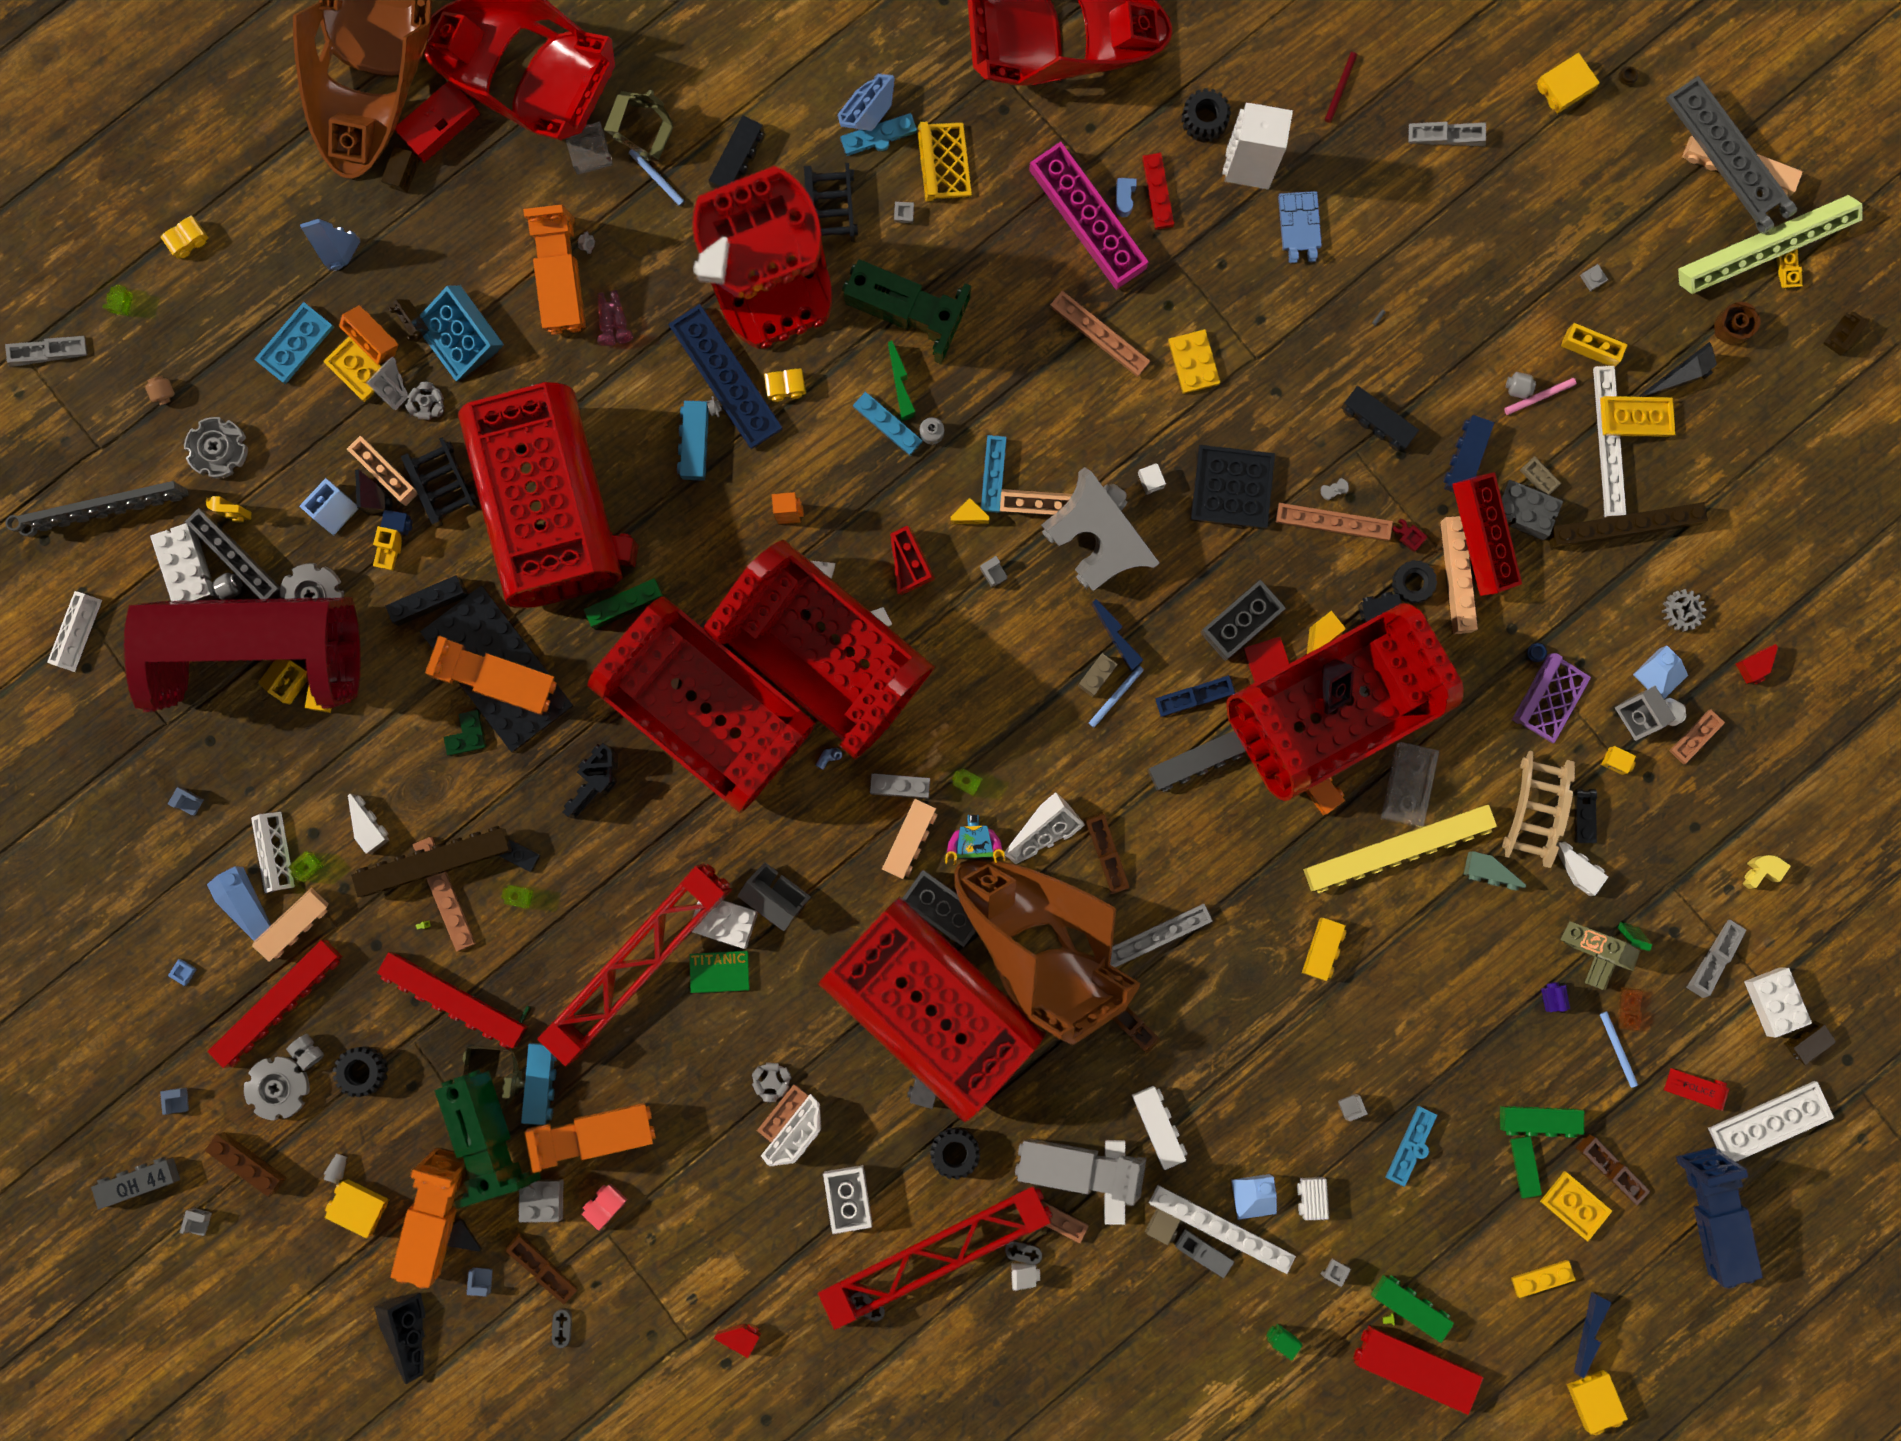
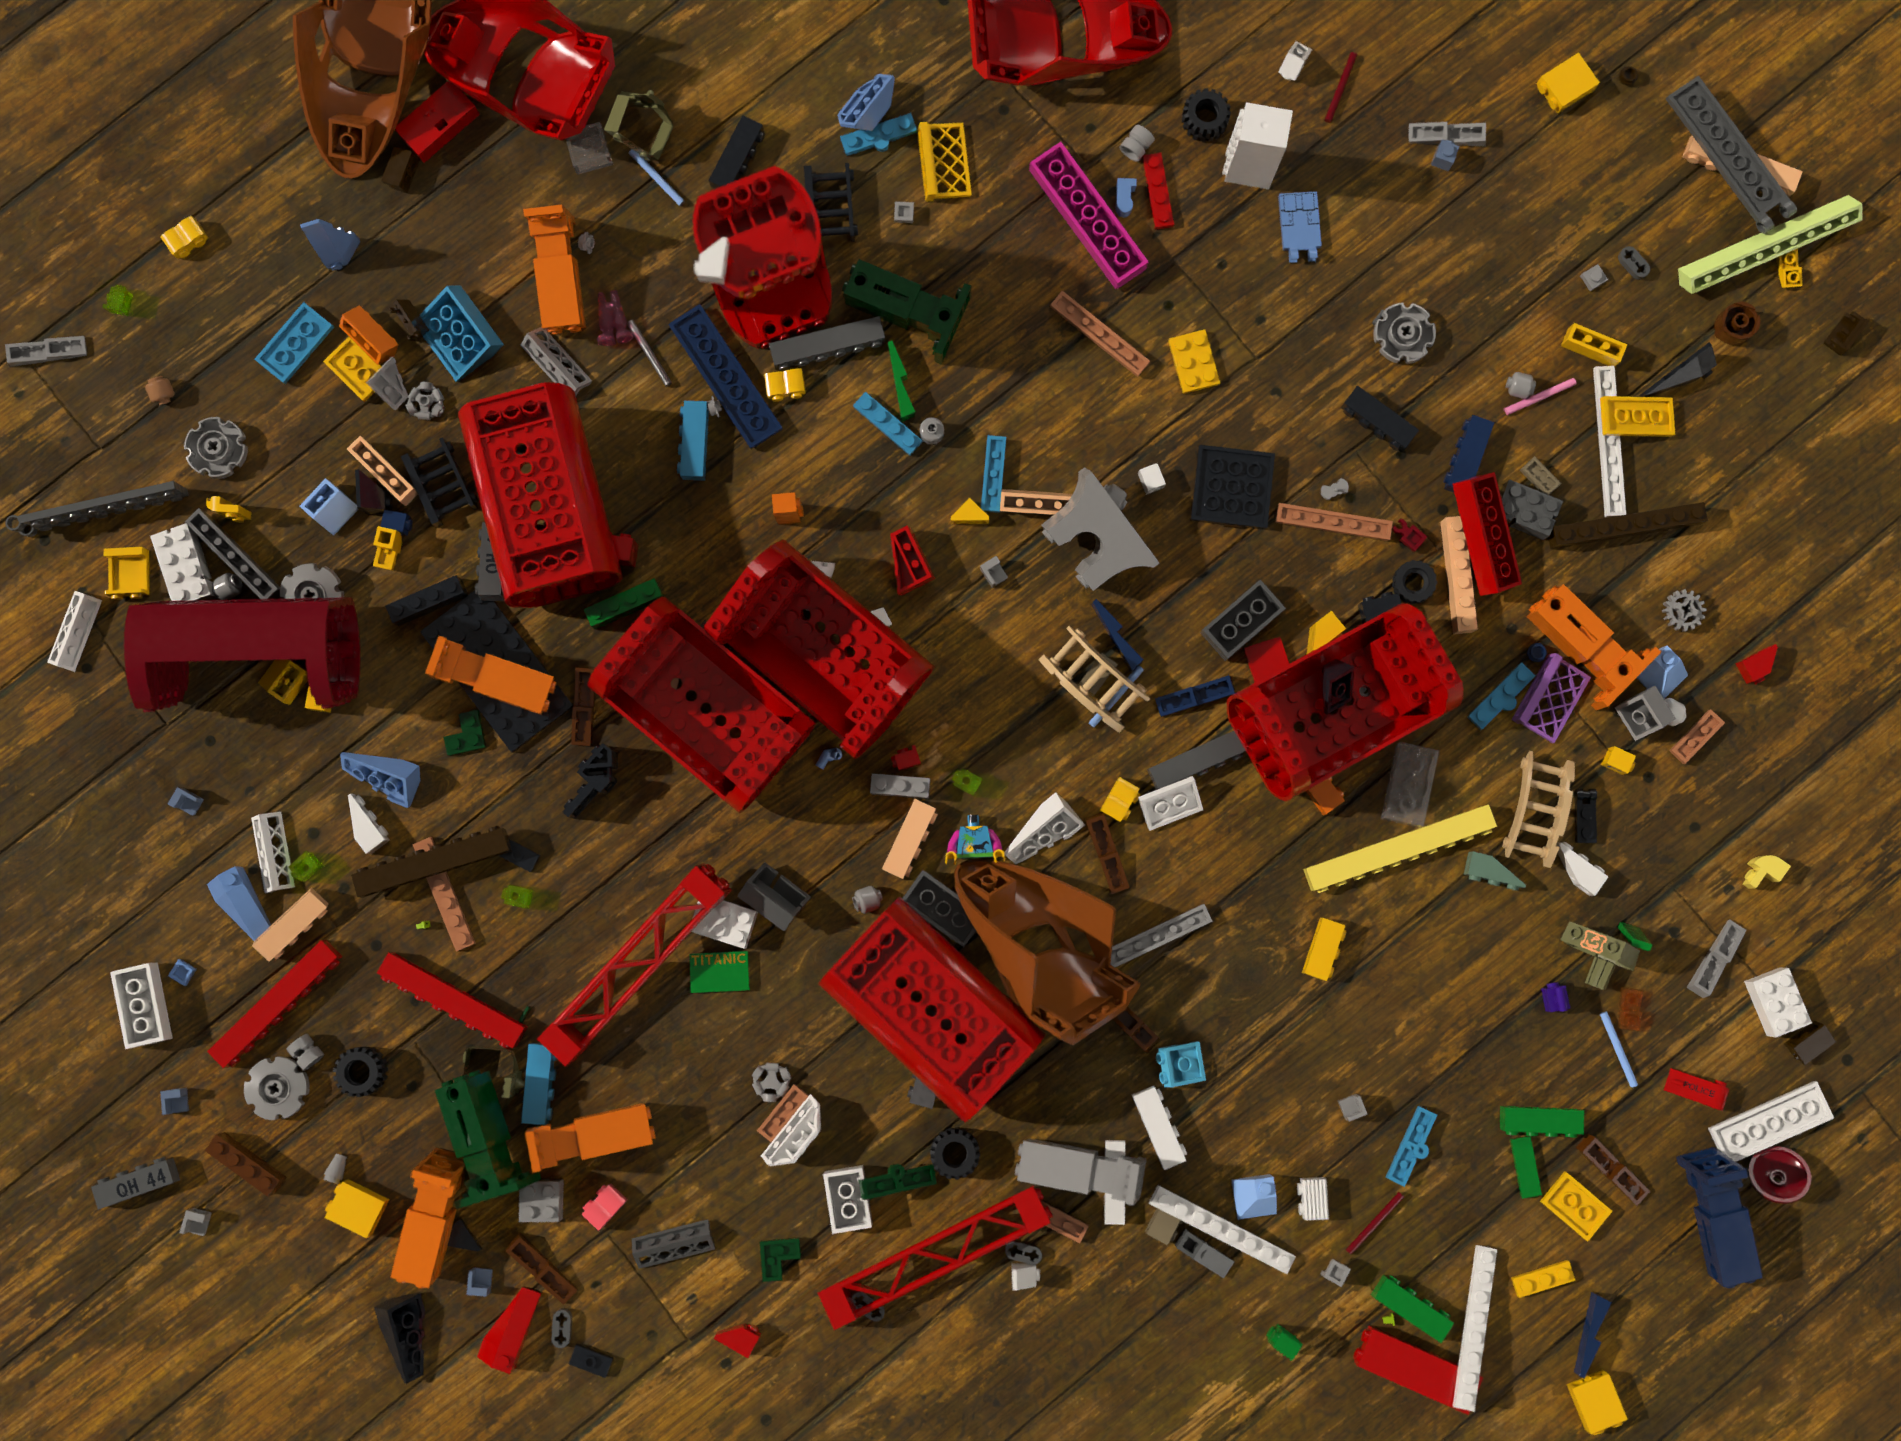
none -> yellow panel [104,547,150,600]
none -> white brick [110,962,173,1049]
none -> medium blue wedge [340,752,421,808]
none -> dark grey brick [475,522,505,601]
none -> red wedge [477,1287,542,1374]
none -> light grey fence [521,327,592,395]
none -> black plate [569,1344,613,1378]
none -> reddish brown slope [571,666,596,746]
none -> flat silver bar [627,320,672,387]
none -> dark grey fence [632,1219,715,1269]
none -> dark green plate [760,1237,801,1282]
none -> dark grey brick [769,316,886,371]
none -> light grey head [852,886,883,914]
none -> dark green hinge [859,1164,937,1200]
none -> red brick [891,745,921,771]
none -> tan fence [1039,626,1150,733]
none -> yellow brick [1100,777,1141,822]
none -> light grey wheel [1119,125,1154,162]
none -> white plate [1138,776,1203,831]
none -> medium azure plate [1156,1042,1206,1088]
none -> white slope [1278,41,1312,81]
none -> dark red bar [1345,1192,1404,1255]
none -> light grey piece [1373,303,1436,364]
none -> sand blue brick [1431,140,1460,171]
none -> white plate [1453,1245,1497,1412]
none -> dark azure hinge [1467,663,1535,730]
none -> orange brick [1526,584,1661,711]
none -> dark grey beam [1618,246,1650,280]
none -> dark red dish [1748,1146,1811,1204]

